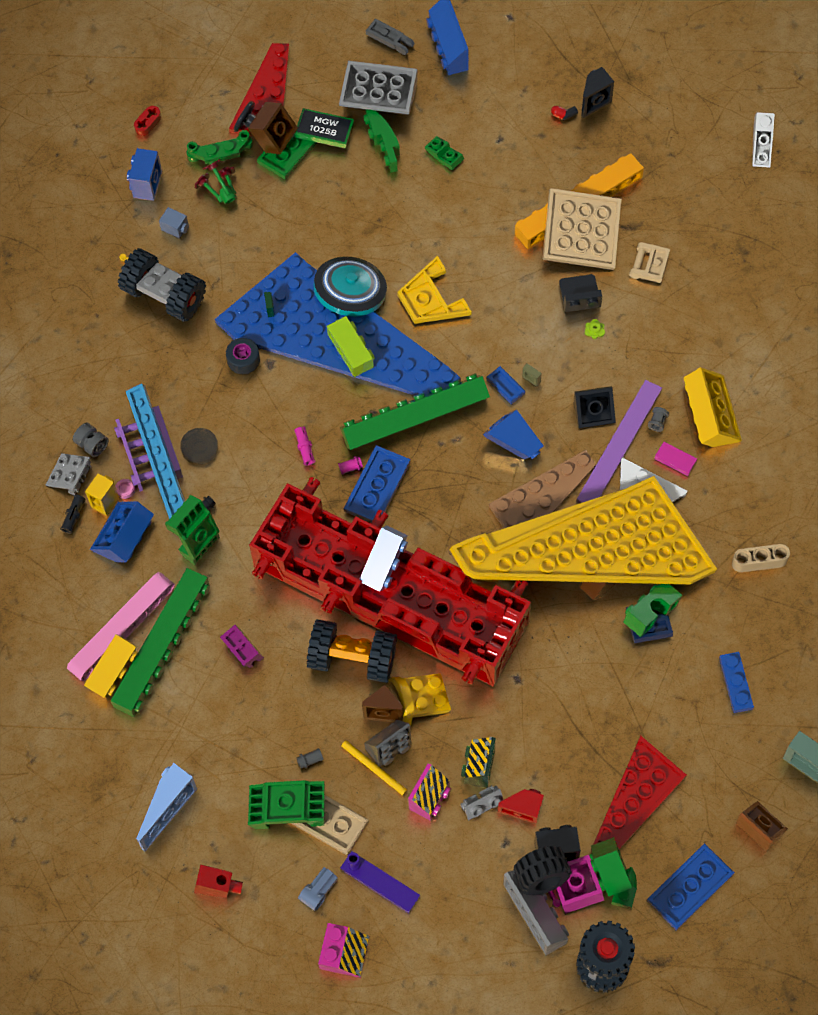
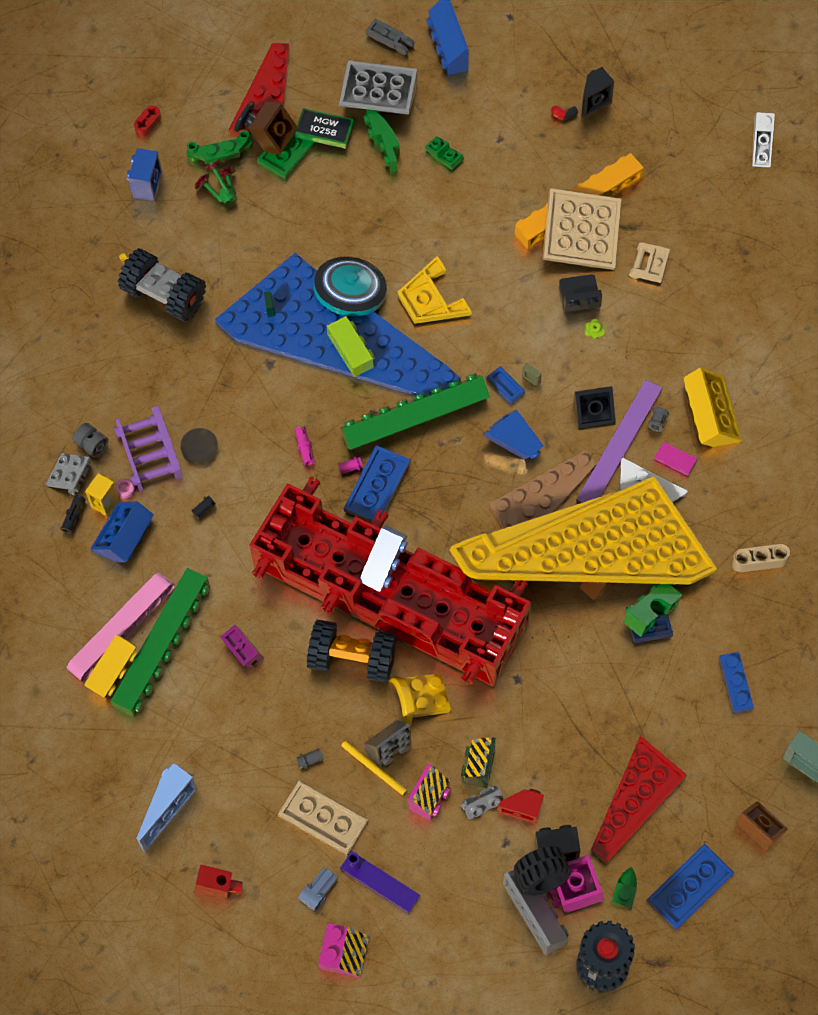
dark azure plate [125,383,185,519] -> none
sand blue brick [159,207,189,239] -> none
green plate [165,494,220,565] -> none
black wheel [226,338,260,374] -> none
green plate [248,780,325,829] -> none
reddish brown slope [362,685,403,721] -> none
green brick [589,837,632,897] -> none

